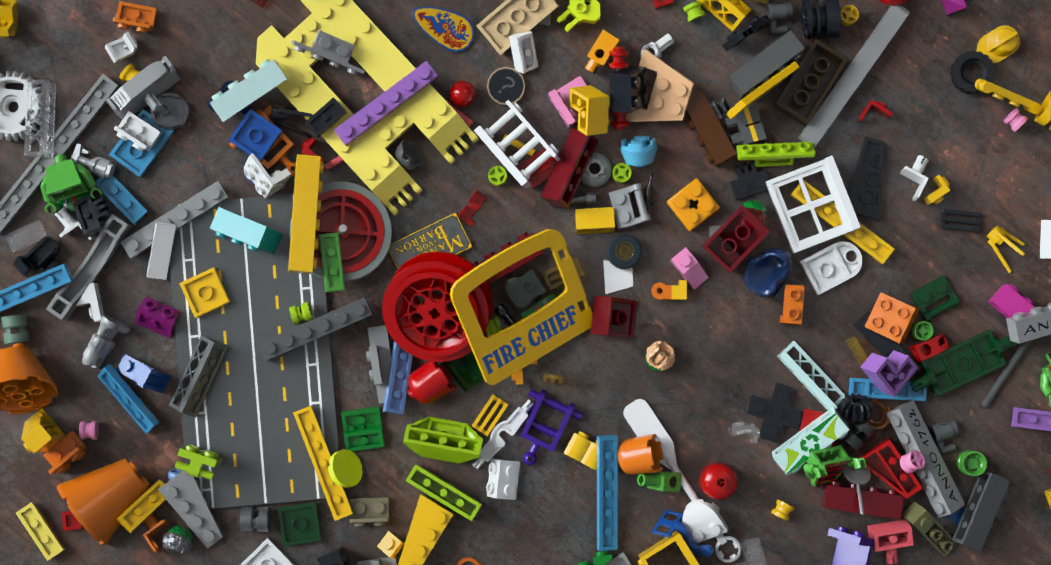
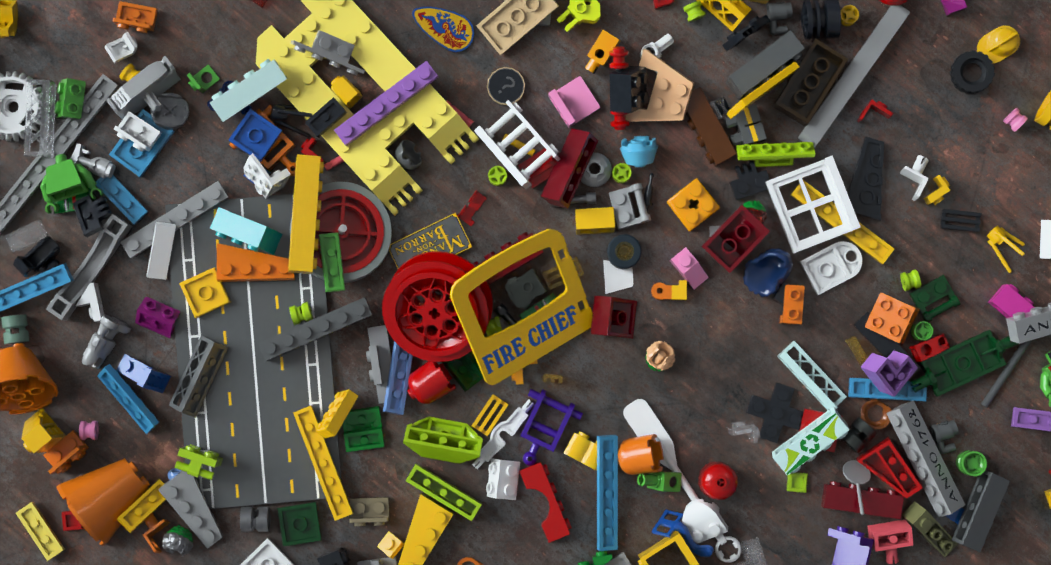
white bracket [54,207,97,240] -> none
neon yellow tile [328,449,363,488] -> none
red piece [449,81,476,107] -> none
white slope [509,31,538,74] -> none
yellow brick [569,85,610,136] -> none
yellow wheel [771,499,794,521] -> none
bright green torso [803,445,866,487] -> none
black gear [840,393,873,423] -> none
bright pink wheel [900,450,925,473] -> none
yellow plate [975,79,1042,114] -> none
none -> bright green bracket [55,78,86,119]
none -> bright green bracket [187,65,220,94]
none -> orange wing [217,243,295,282]
none -> yellow piece [316,389,358,438]
none -> yellow brick [331,76,362,109]
none -> red arch [519,461,572,543]
none -> lime tile [786,472,808,493]
none -> lime wheel [900,270,921,291]

